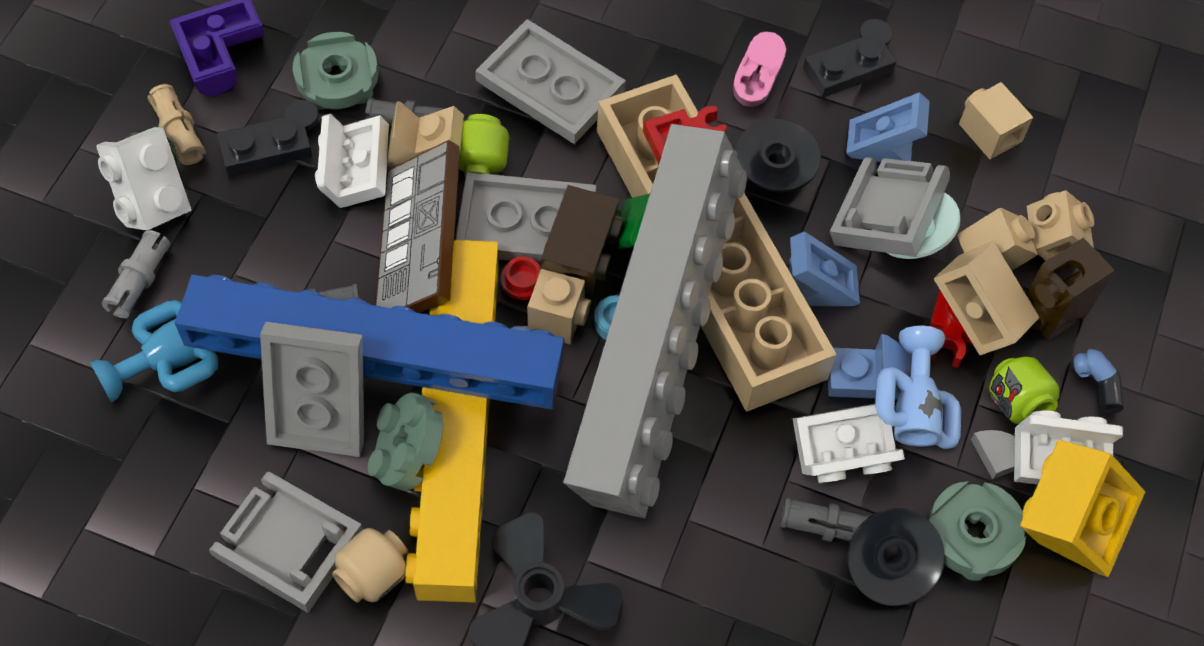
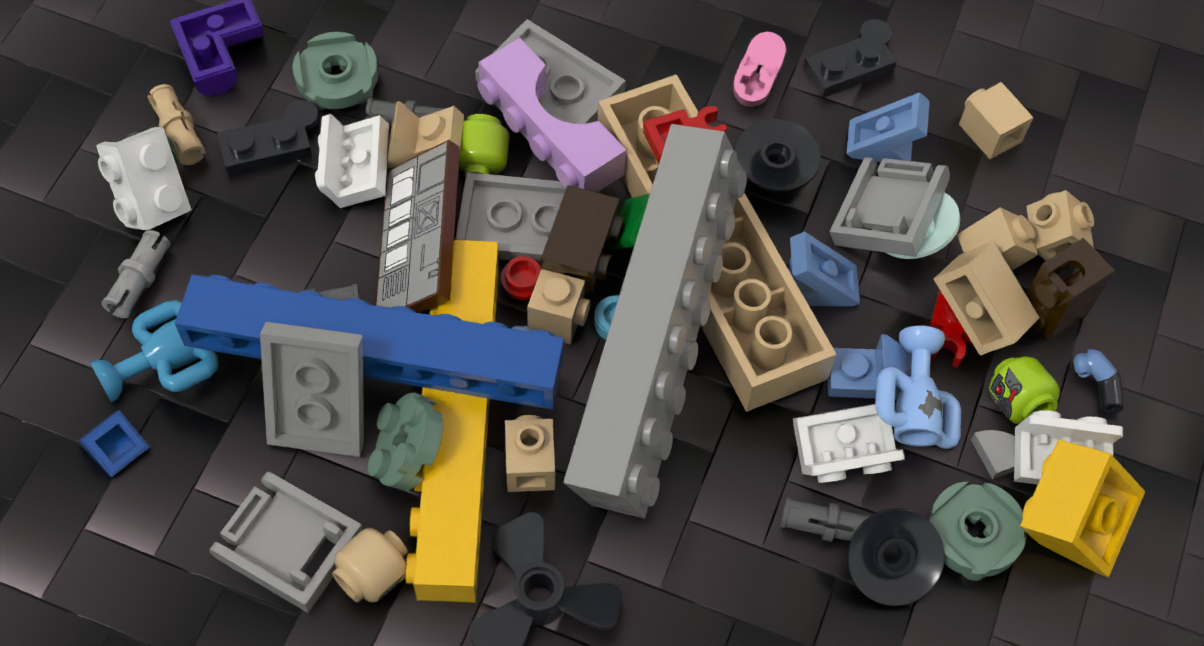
none -> blue slope [78,410,150,477]
none -> lavender arch [477,38,626,192]
none -> tan brick [505,415,555,492]

